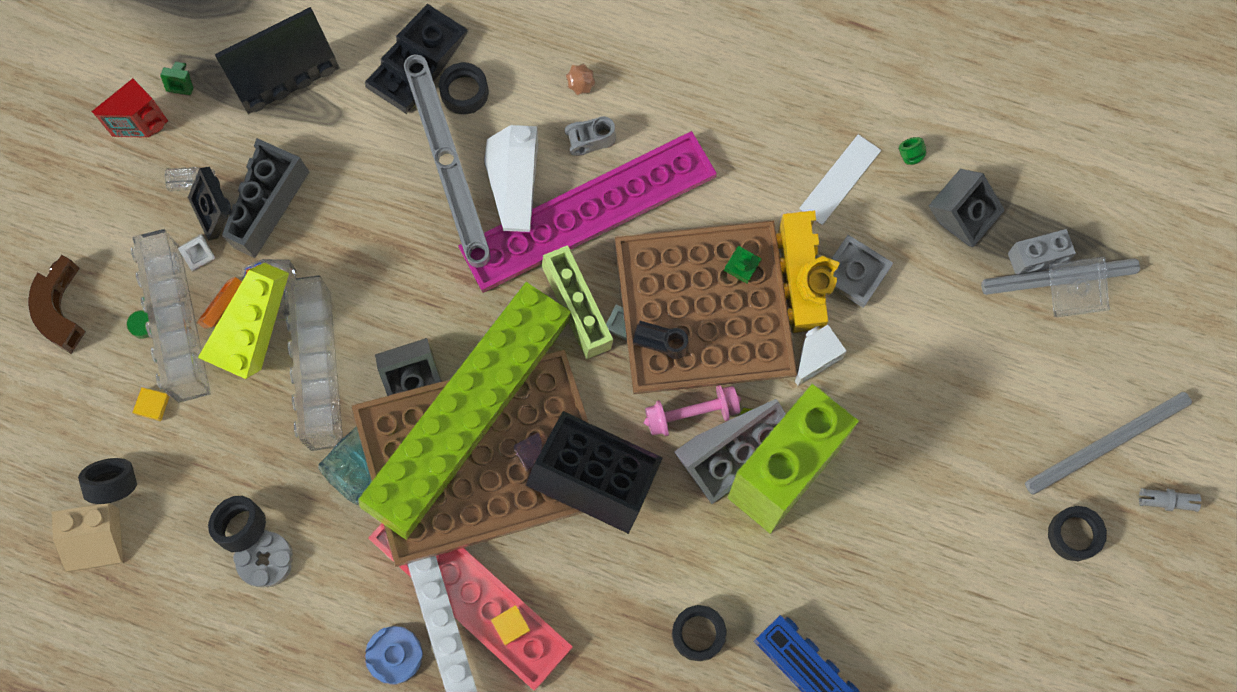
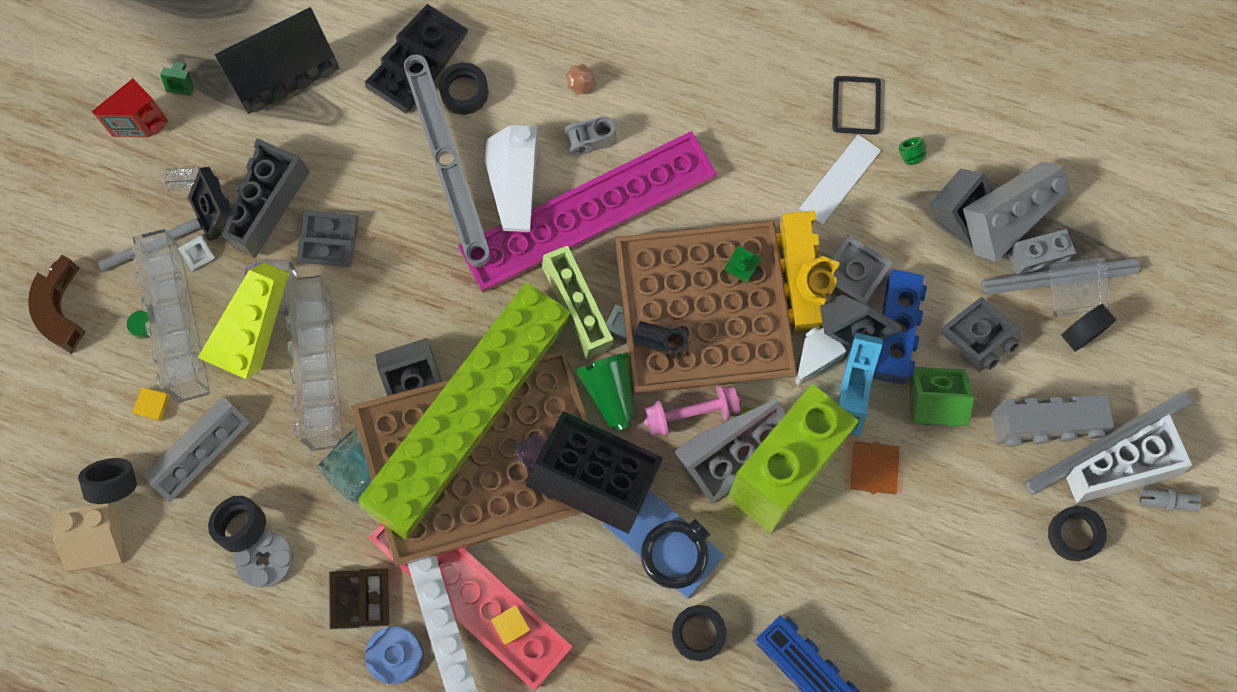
orange plate [196,277,242,329] -> none
none -> light grey bar [98,218,201,272]
none -> light grey panel [143,397,251,502]
none -> dark grey slope [297,211,358,267]
none -> dark brown slope [329,568,389,630]
none -> green cone [576,352,636,431]
none -> medium blue tile [603,490,725,599]
none -> black piece [641,519,711,589]
none -> dark grey slope [820,295,902,348]
none -> black piece [832,76,881,135]
none -> medium azure arch [837,333,883,436]
none -> clear orange piece [850,441,900,495]
none -> blue brick [873,269,927,385]
none -> bright green slope [910,367,974,427]
none -> dark grey plate [941,297,1020,373]
none -> light grey wedge [963,162,1070,262]
none -> light grey wedge [992,395,1114,447]
none -> black tyre [1061,303,1116,352]
none -> white wedge [1066,414,1192,504]

